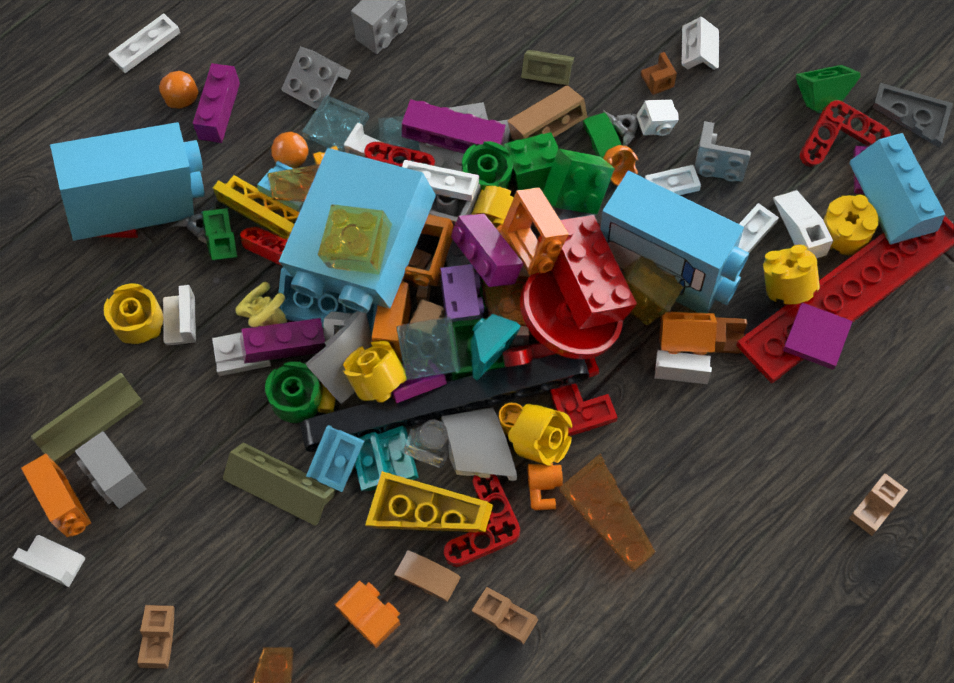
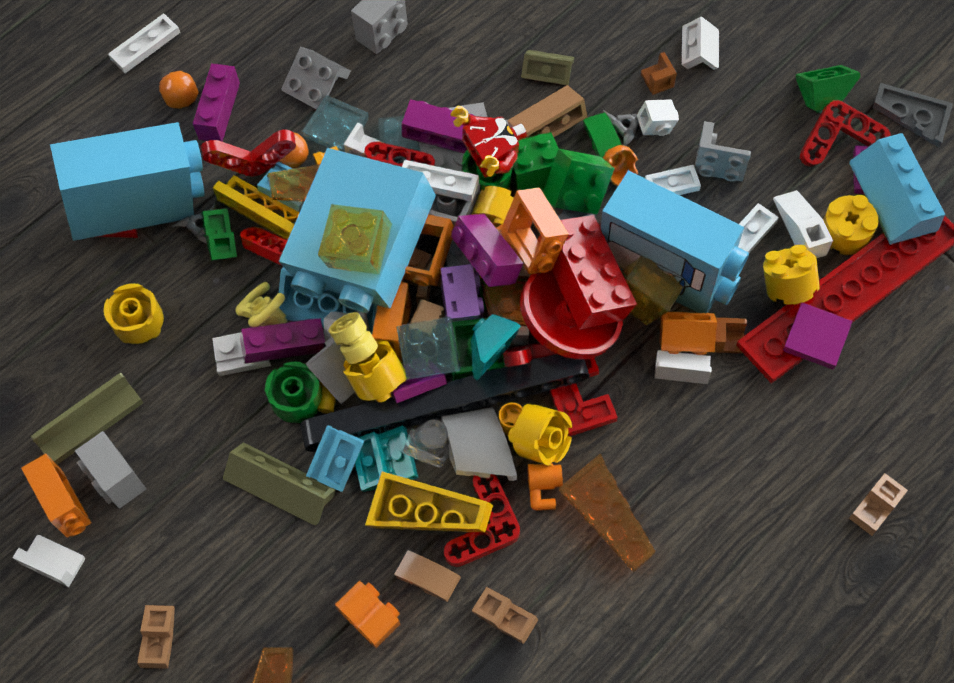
white panel [163,285,196,345] -> none
none -> red beam [201,130,296,176]
none -> light yellow wheel [328,312,378,364]
none -> red torso [450,106,527,178]

